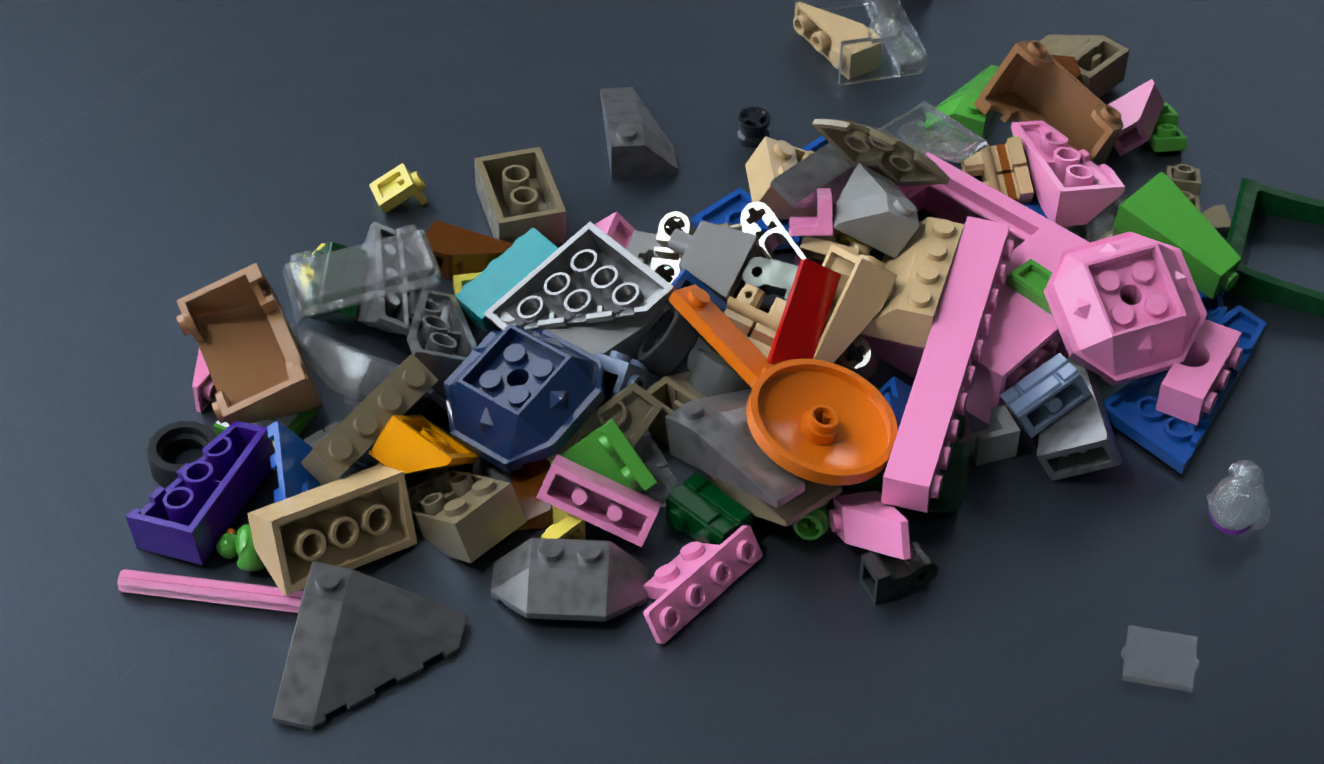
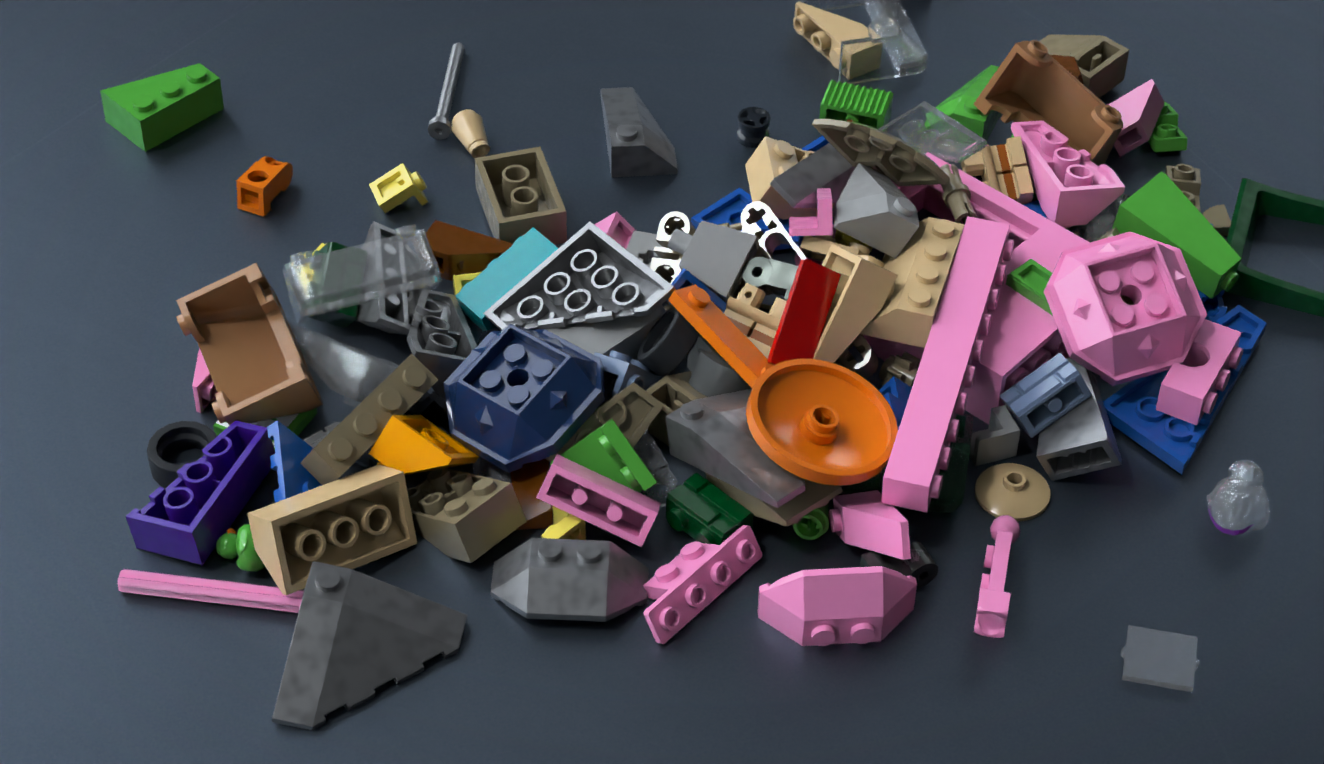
none -> bright green wedge [100,63,224,152]
none -> orange leg [236,156,293,217]
none -> flat silver bar [428,42,465,140]
none -> tan cone [452,109,490,158]
none -> bright pink wedge [757,566,917,646]
none -> bright green brick [819,80,893,132]
none -> dark tan gear [879,351,920,387]
none -> dark tan pin [940,164,978,225]
none -> bright pink plate [973,515,1020,638]
none -> tan dish [975,463,1051,522]

